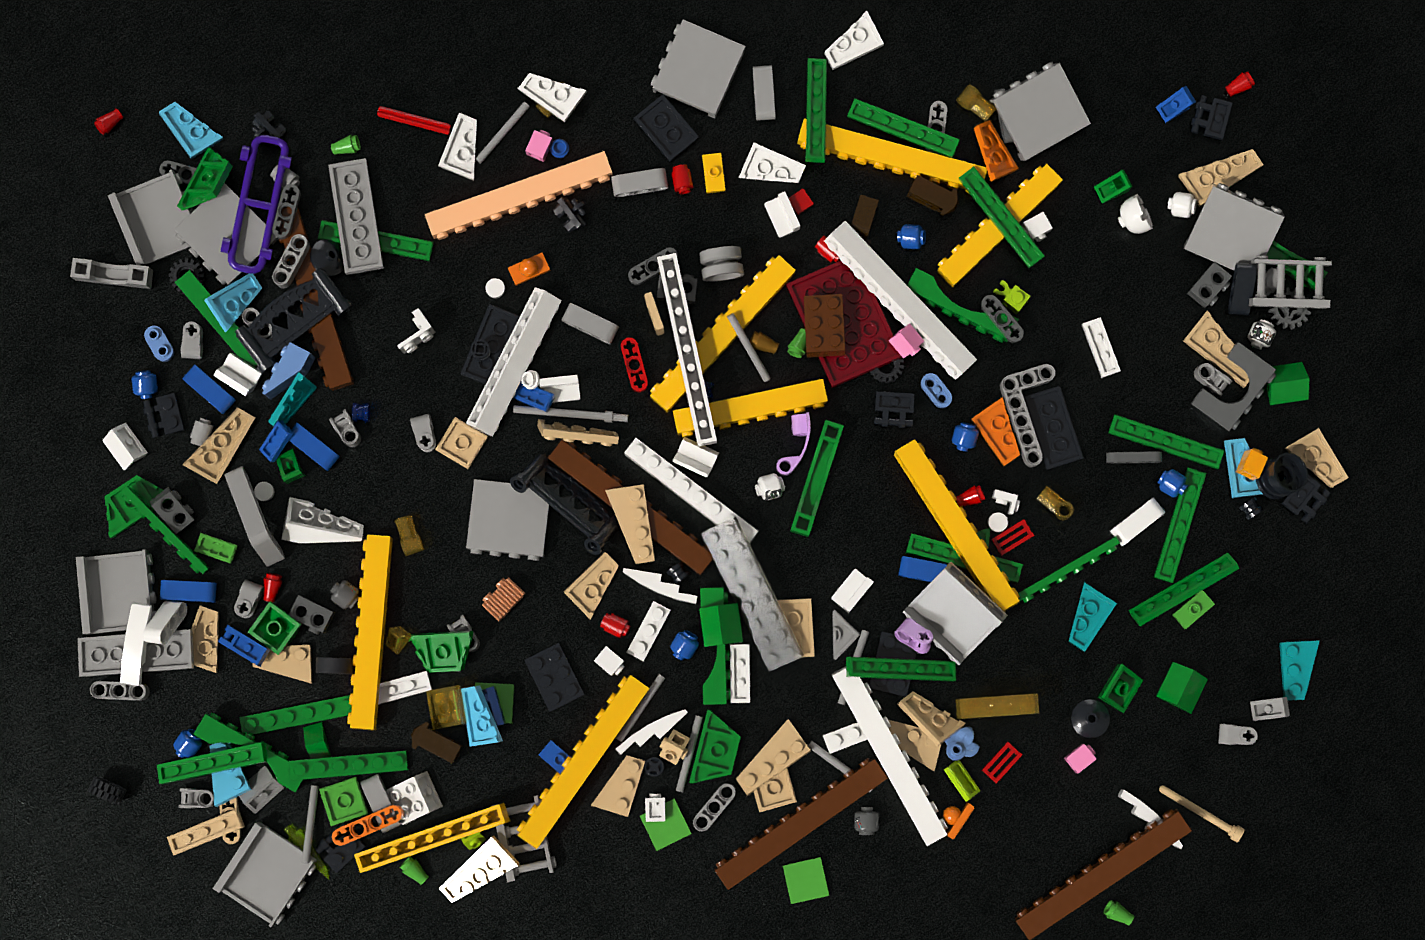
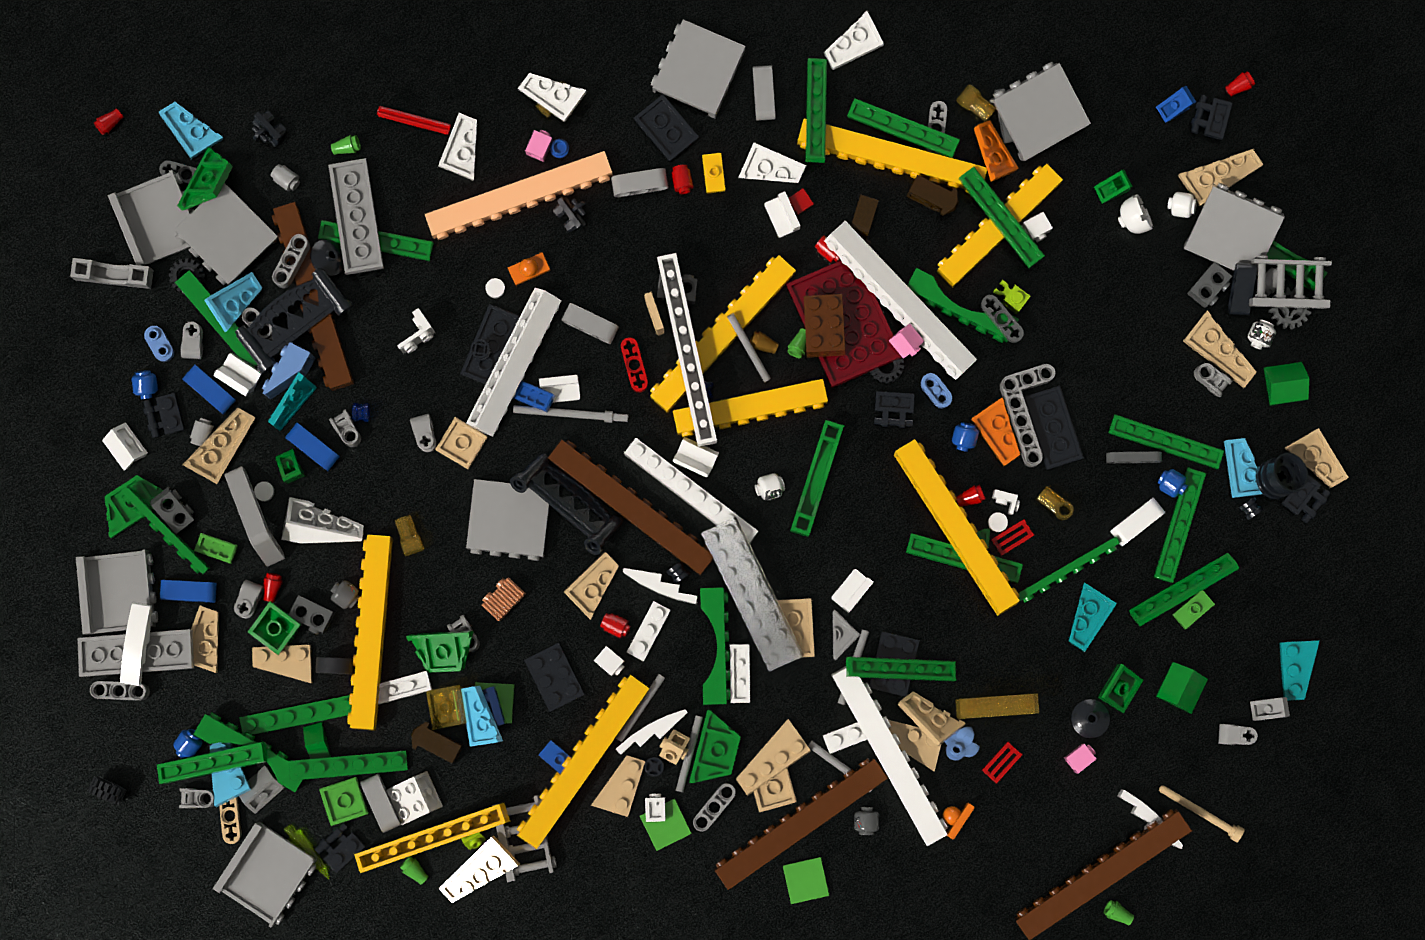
white beam [143,600,187,645] -> none
tan tile [167,809,245,855] -> none
blue plate [218,625,270,667] -> none
dark purple bar [220,135,292,274] -> none
blue plate [259,421,293,462] -> none
dark grey beam [272,184,301,239] -> none
light grey bar [302,786,319,864] -> none
orange beam [332,805,404,846] -> none
clear yellow slope [385,627,411,654] -> none
light grey bar [475,102,530,164] -> none
white plate [521,370,540,389] -> none
tan wing [537,419,619,446] -> none
tan wing [605,485,655,564] -> none
dark grey beam [628,248,678,285] -> none
blue head [671,630,699,660] -> none
green slope [699,603,743,647] -> none
light grey wheel [700,246,744,281] -> none
lavender panel [776,412,810,476] -> none
lavender piece [895,618,933,654] -> none
blue head [897,224,926,249] -> none
blue beam [898,556,947,582] -> none
panel [903,562,1008,665] -> none
lime plate [944,760,980,801] -> none
white plate [1082,317,1121,378] -> none
dark grey arch [1191,341,1276,431] -> none
light orange brick [1236,448,1268,480] -> none

